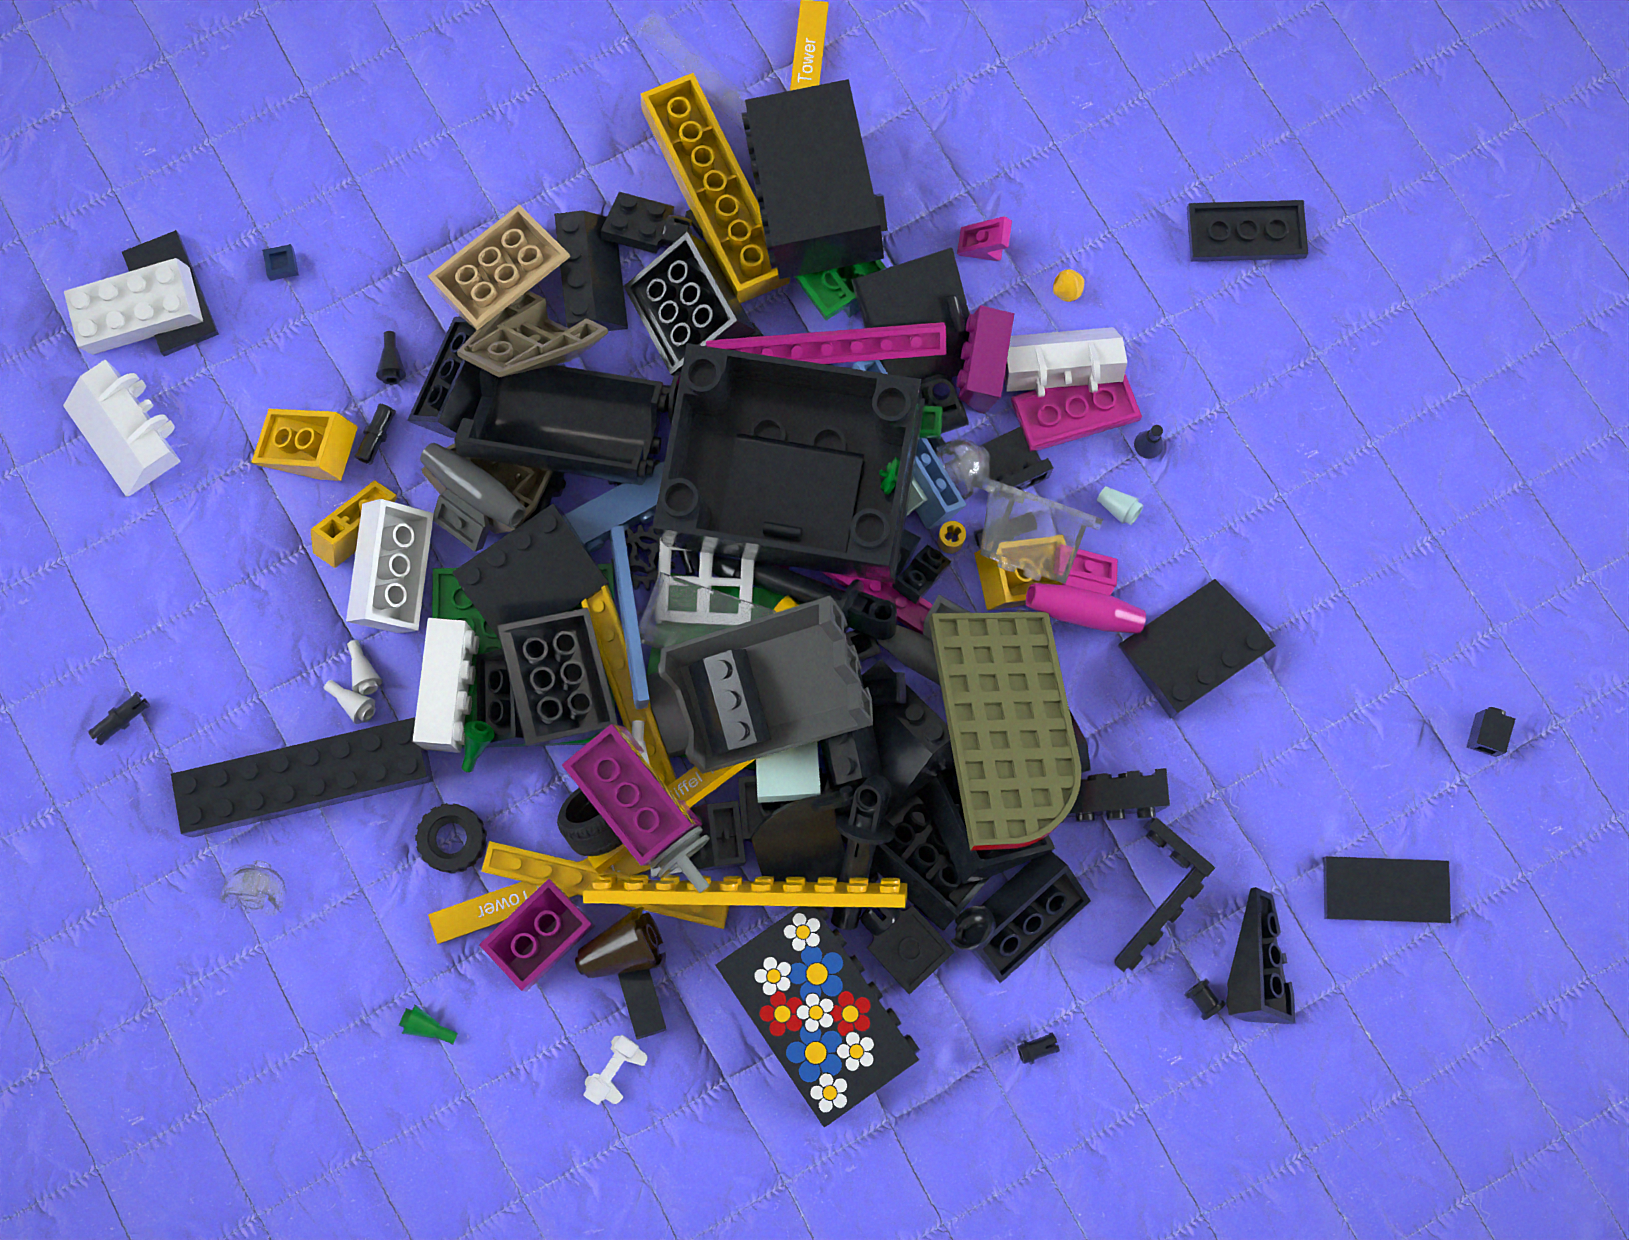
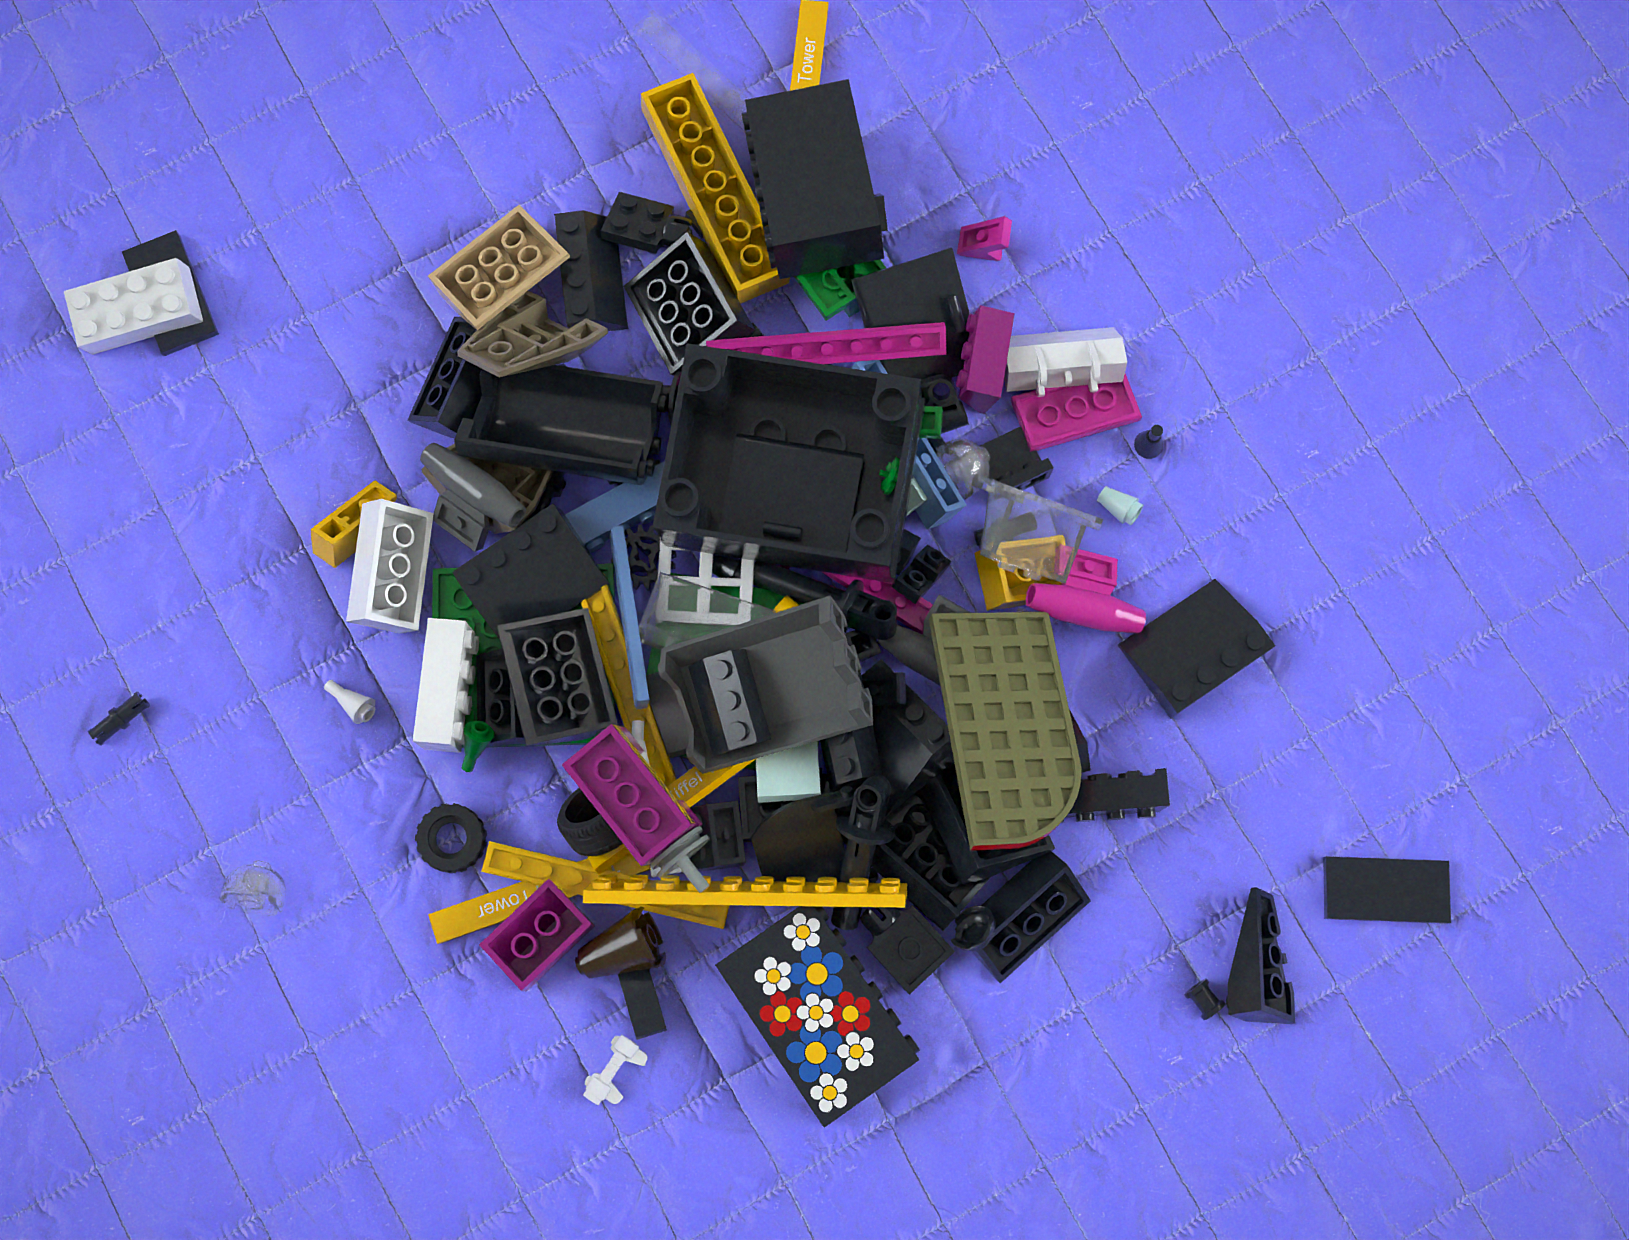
white piece [63,360,181,497] -> none
black brick [171,717,433,838] -> none
yellow slope [251,408,358,481] -> none
dark blue plate [262,244,299,281] -> none
white cone [347,640,382,695] -> none
black pin [354,404,396,465] -> none
black cone [376,331,406,385] -> none
green cone [398,1005,458,1045] -> none
black pin [675,550,700,575] -> none
yellow gear [937,521,966,554] -> none
black pin [1017,1032,1060,1065] -> none
yellow piece [1053,269,1084,302] -> none
black bracket [1114,817,1216,972] -> none
black plate [1187,200,1308,262] -> none
black brick [1467,707,1515,757] -> none

